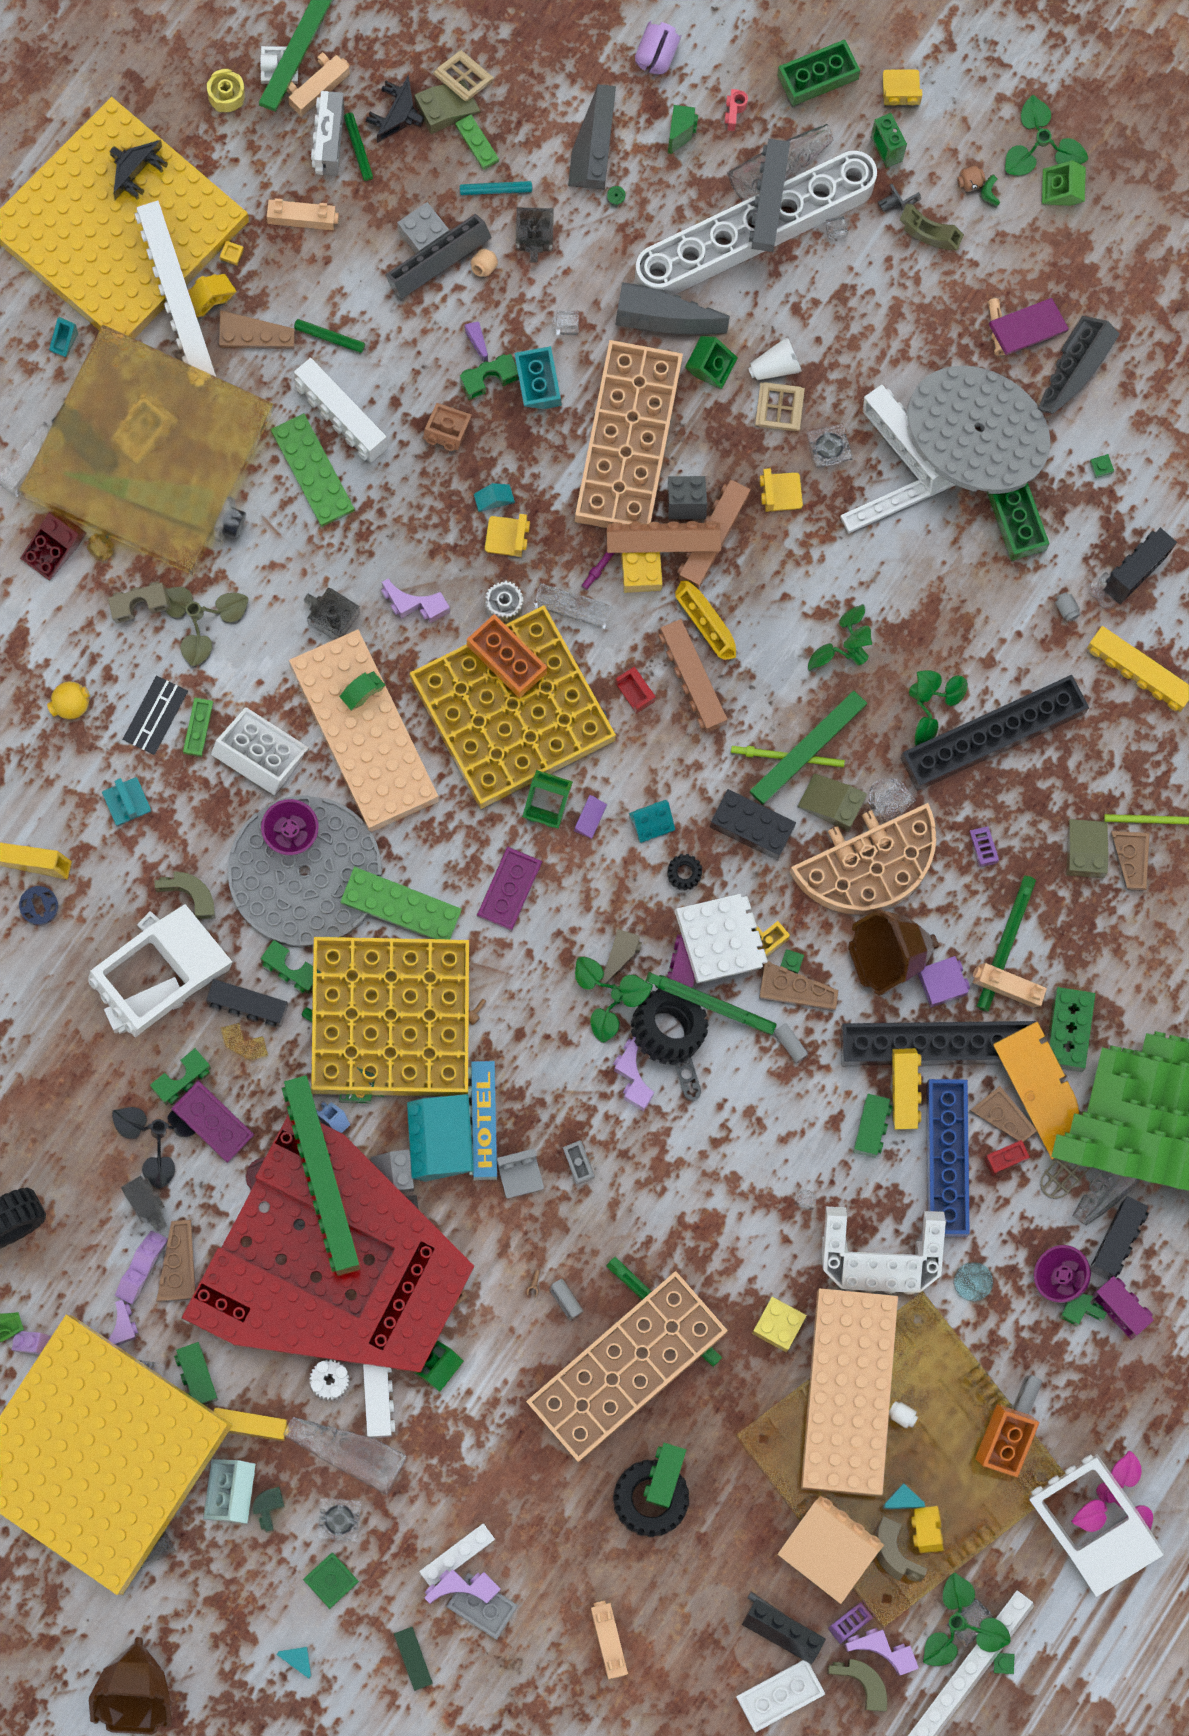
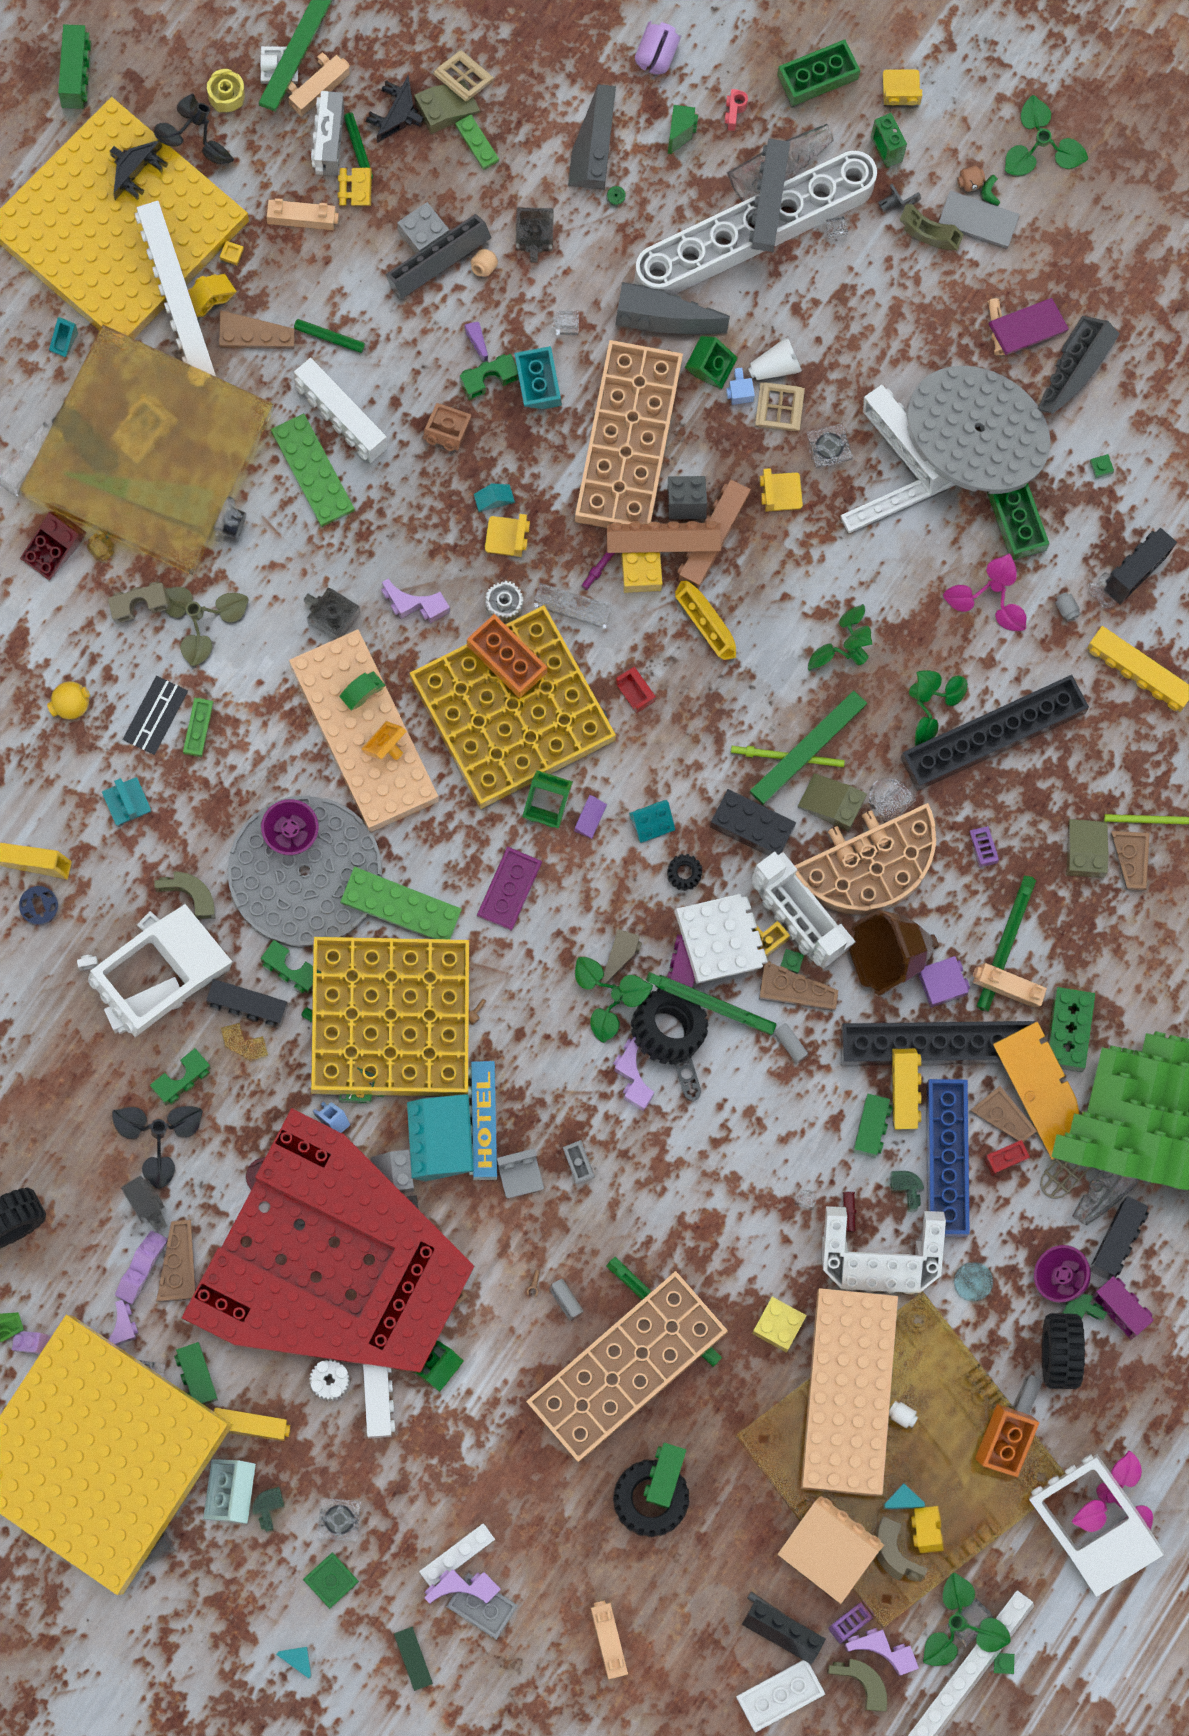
reddish brown piece [89,1637,172,1735] -> none
magenta tile [171,1080,255,1163] -> none
white slope [211,707,309,795] -> none
green brick [281,1075,360,1276] -> none
clear wedge [283,1417,407,1496] -> none
teal axle [459,181,533,195] -> none
nougat brick [658,619,728,733] -> none
bright green slope [1042,160,1086,206] -> none
none -> green brick [58,24,92,109]
none -> white plate [77,955,98,971]
none -> black plant [153,94,234,164]
none -> yellow plate [337,168,371,206]
none -> light orange tile [361,721,407,760]
none -> light blue brick [726,368,755,405]
none -> white wedge [752,852,855,969]
none -> dark red pin [842,1192,857,1232]
none -> clear green brick [890,1171,924,1212]
none -> light grey tile [939,190,1020,249]
none -> dark pink plant [943,553,1027,631]
none -> black tyre [1041,1313,1085,1389]

